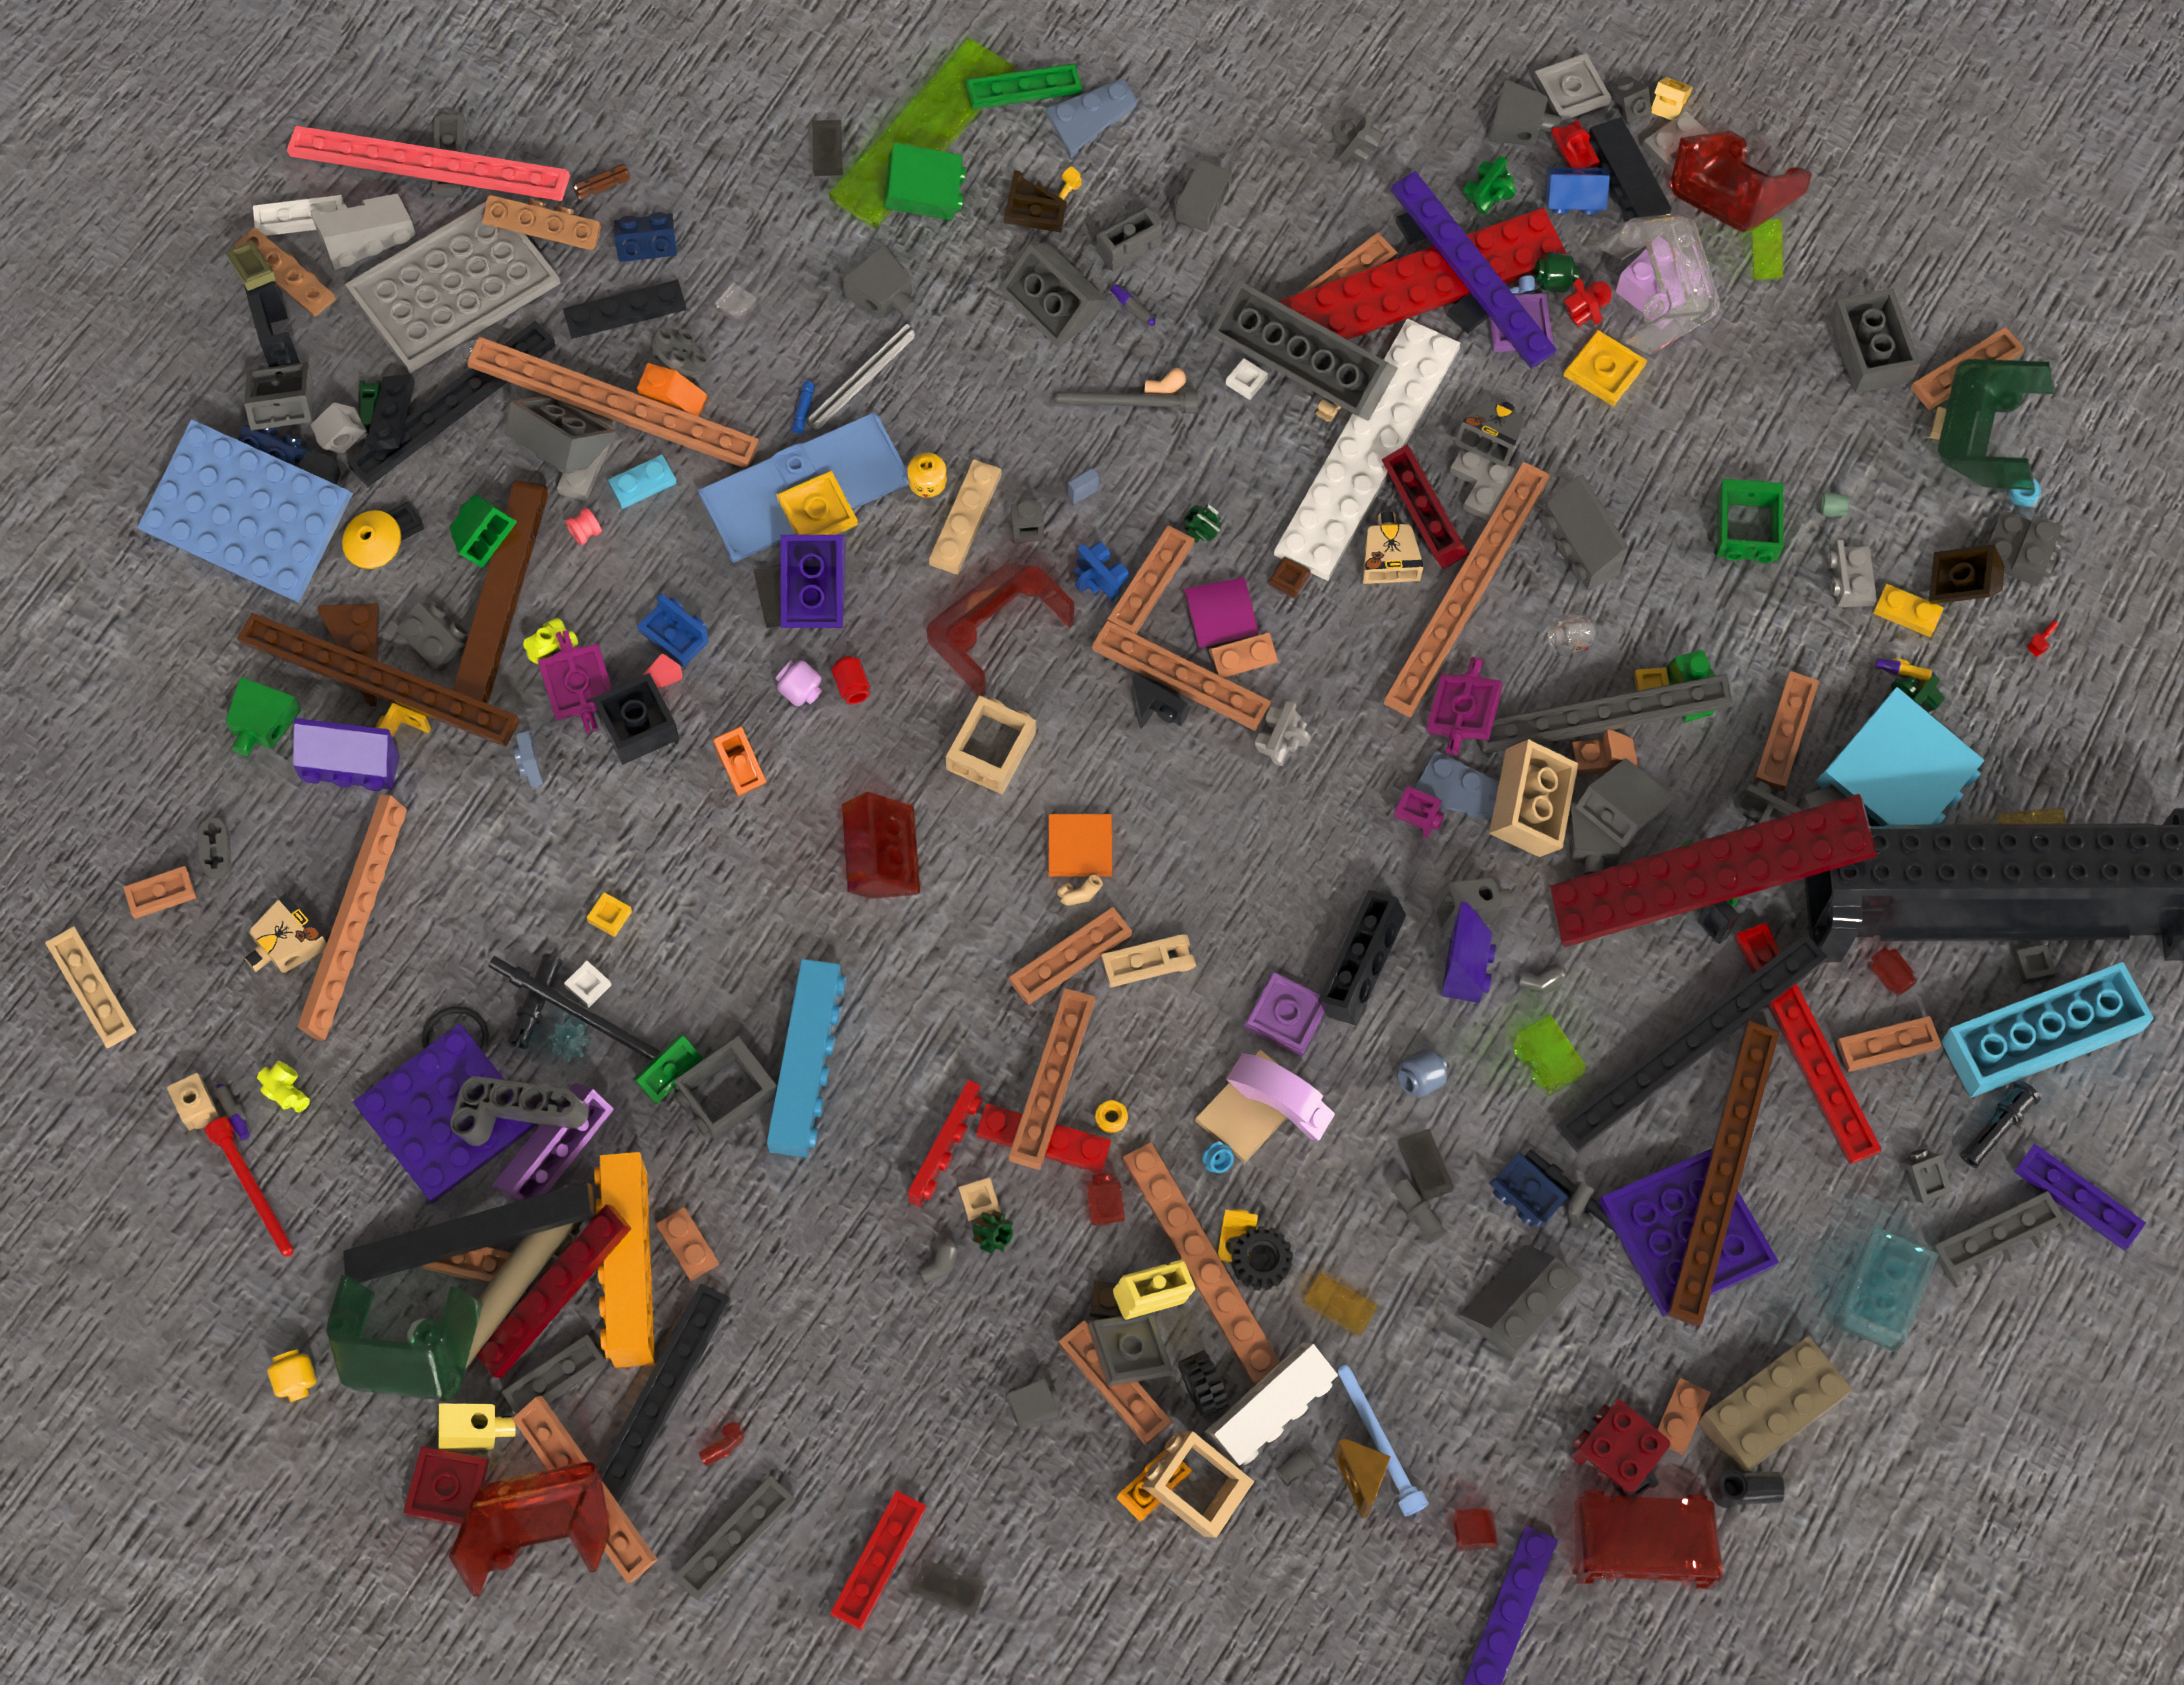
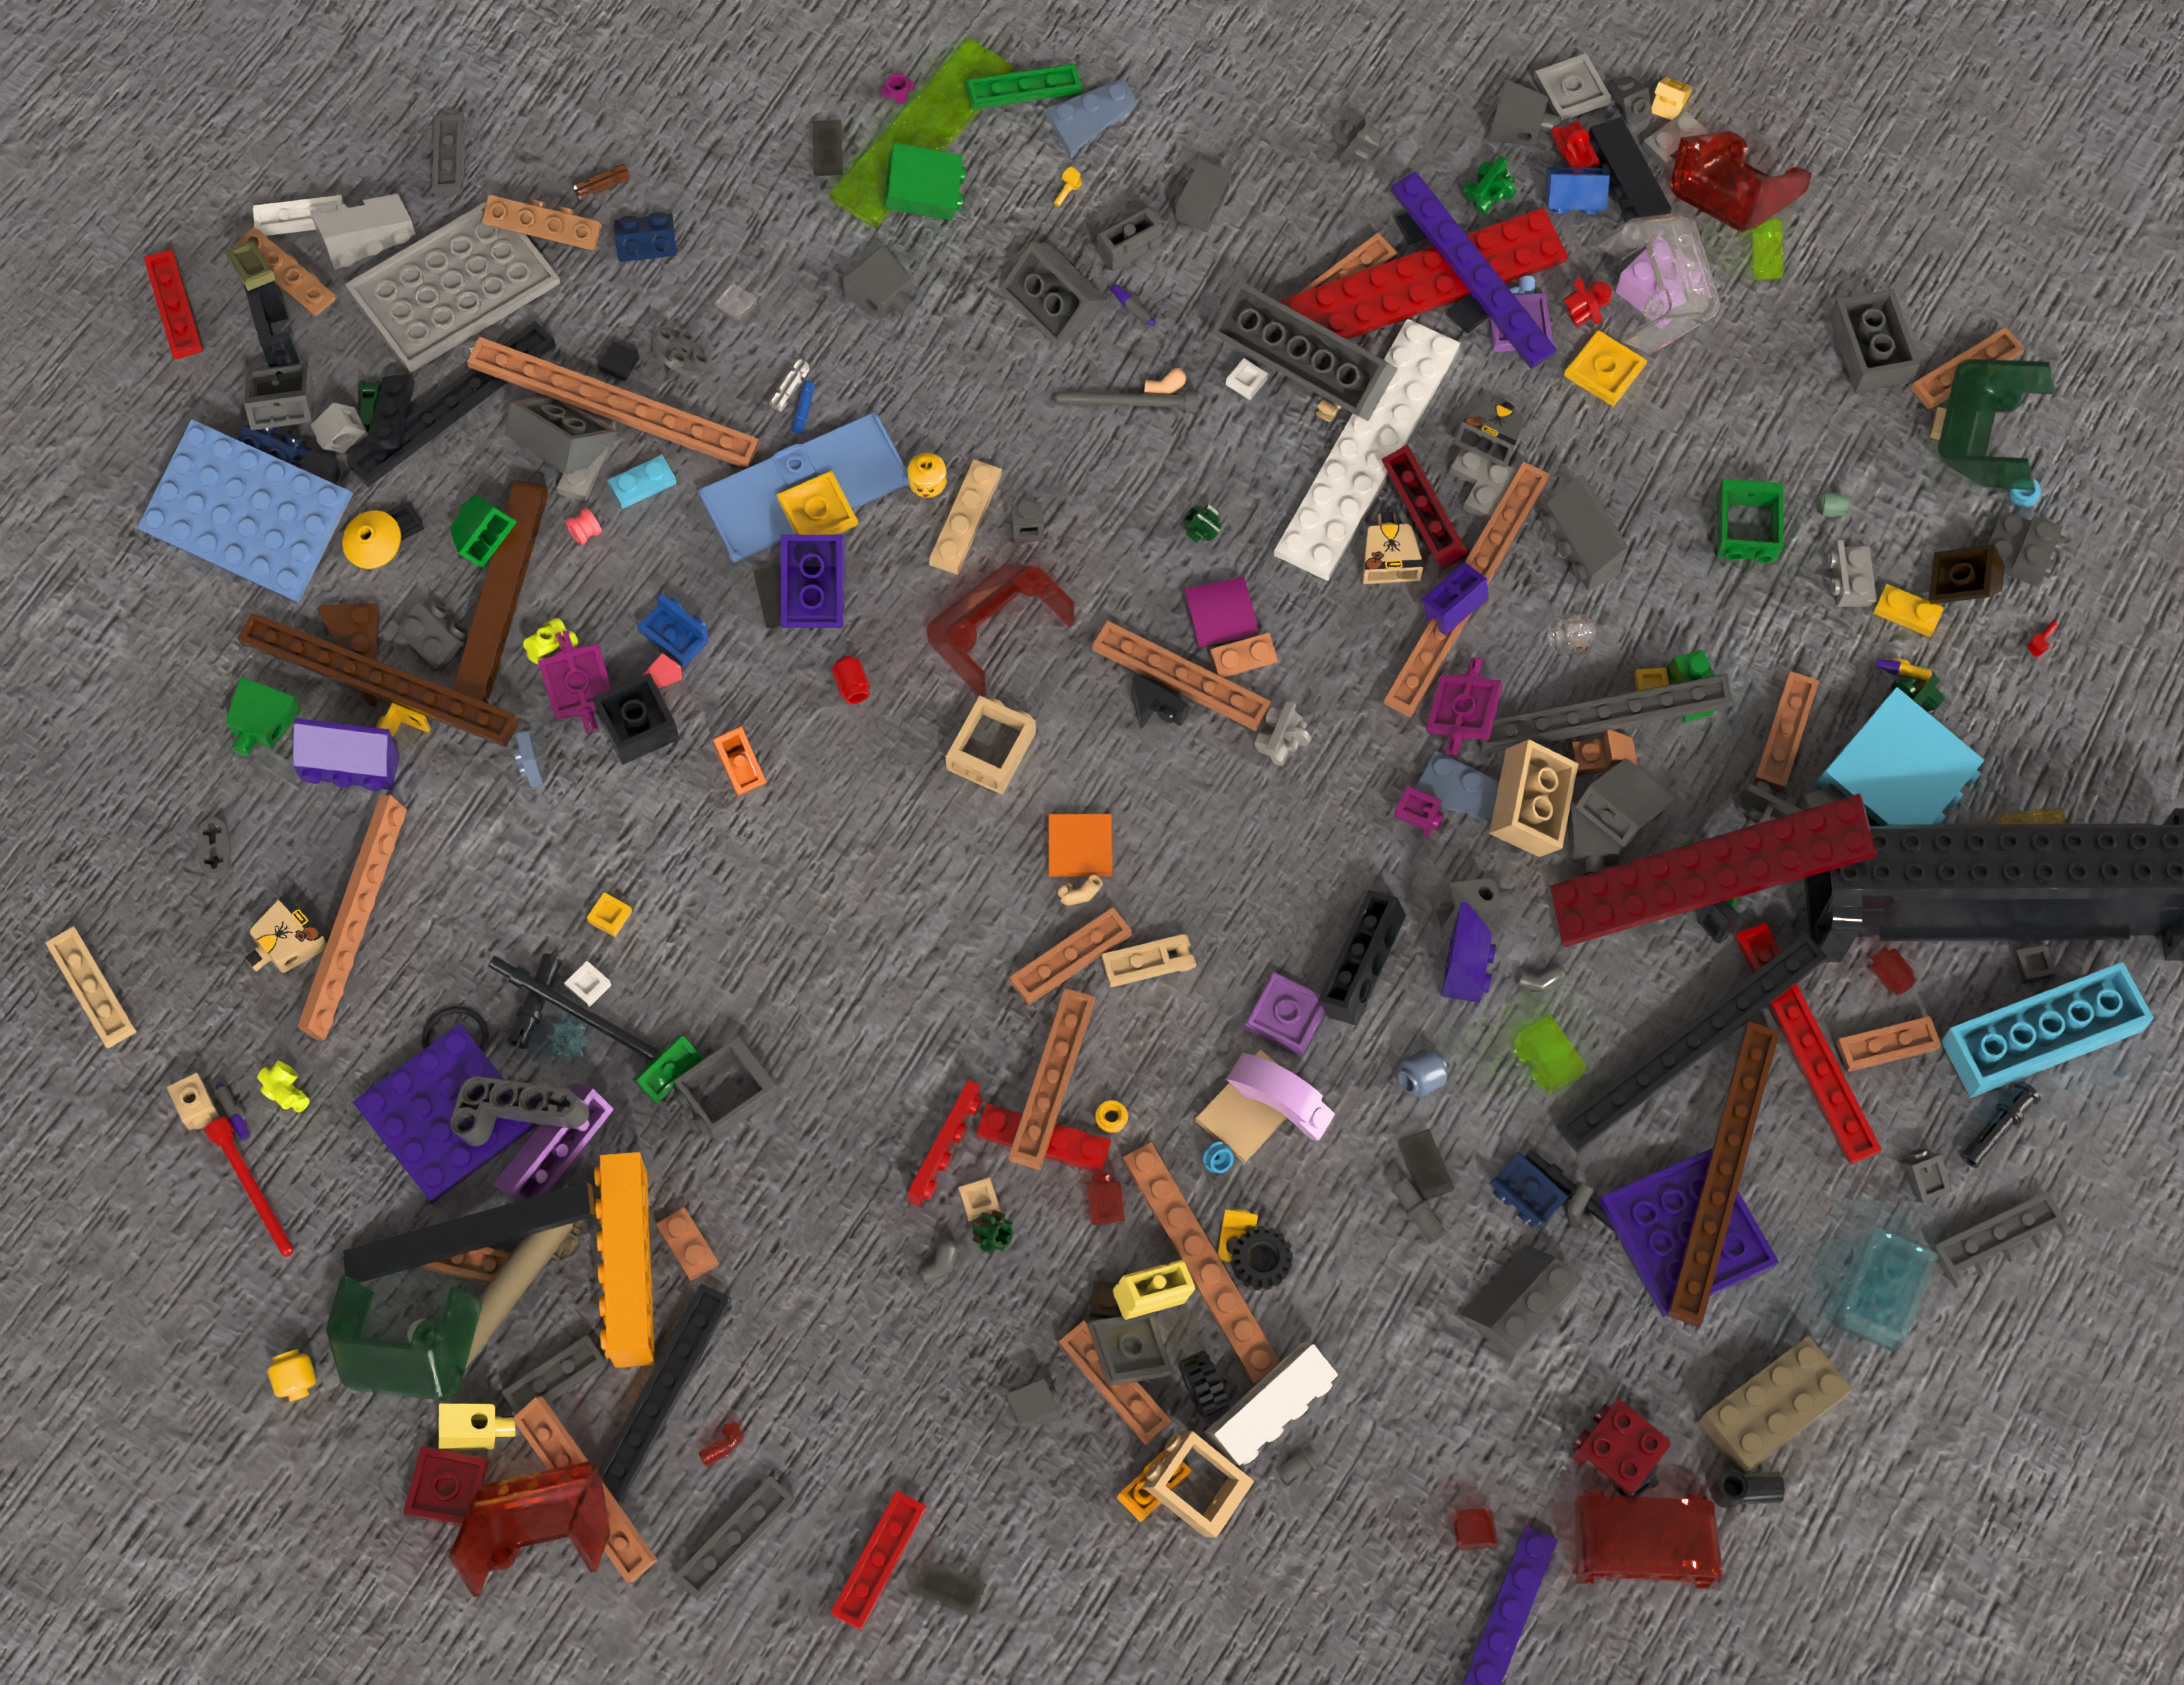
nougat plate [123,866,197,919] -> none
coral plate [287,126,570,201] -> none
dark red plate [476,1204,632,1379] -> none
black plate [563,280,686,339] -> none
orange slope [637,363,707,417] -> none
dark azure brick [767,959,846,1158] -> none
lavender head [775,660,822,706] -> none
axle [806,324,915,430] -> none
clear red slope [842,791,920,899] -> none
dark brown wing [1004,170,1067,233] -> none
sand blue tile [1068,468,1099,505] -> none
blue hips [1074,542,1129,601] -> none
nougat plate [1107,525,1195,634] -> none
reddish brown tile [1269,557,1311,599] -> none
clear yellow plate [1303,1272,1378,1337] -> none
pearl gold slope [1333,1438,1391,1519] -> none
light blue piece [1338,1365,1429,1516] -> none
dark green head [1534,252,1579,293] -> none
nougat plate [1657,1378,1711,1455] -> none
dark purple plate [2014,1144,2146,1251] -> none
none -> red plate [143,249,204,360]
none -> black tile [598,341,640,381]
none -> light grey axle [769,358,809,412]
none -> magenta plate [881,73,915,104]
none -> dark purple hinge [1421,562,1488,636]

